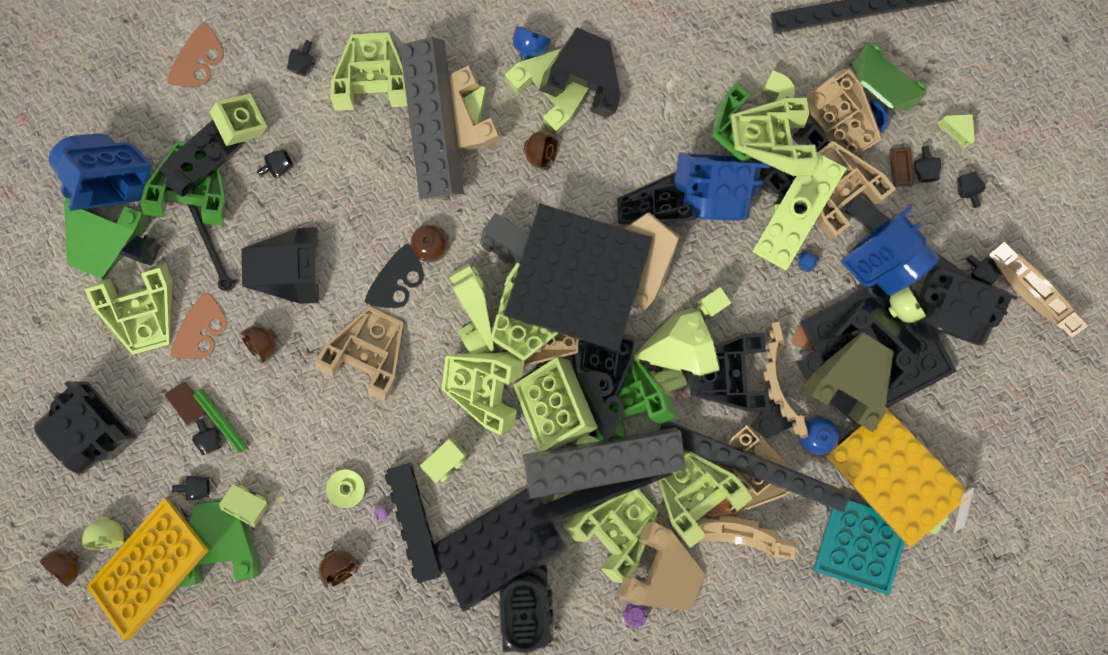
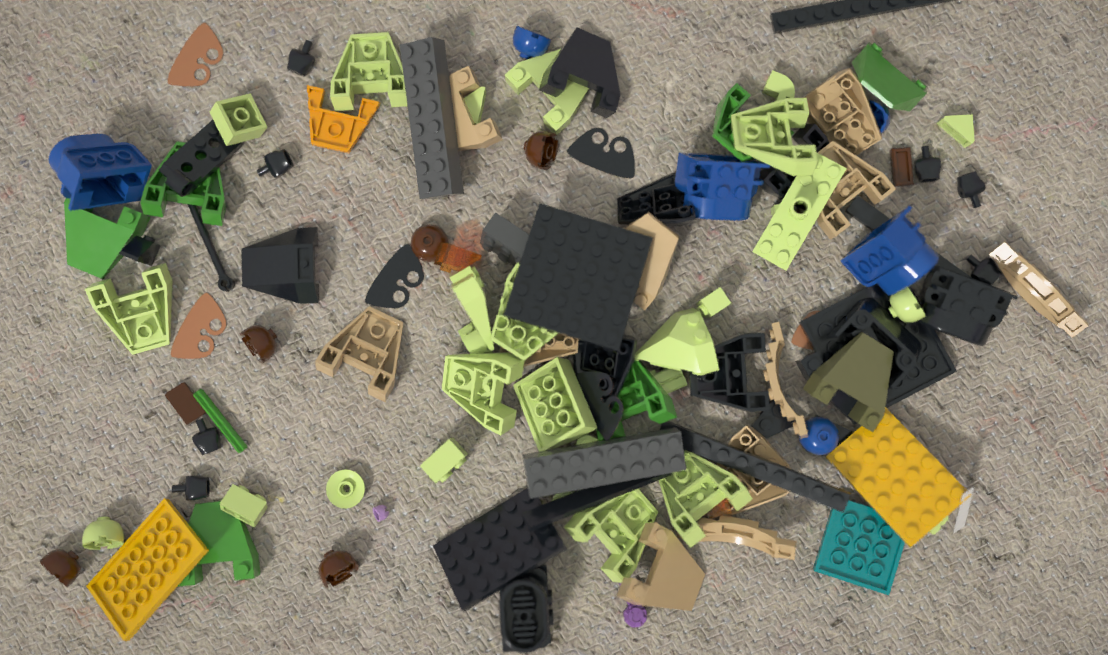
black brick [34,381,137,474] -> none
black brick [385,462,443,583] -> none
blue piece [798,251,819,272] -> none
none -> light orange wing [307,85,380,154]
none -> clear orange slope [434,242,482,273]
none -> black piece [567,128,635,178]

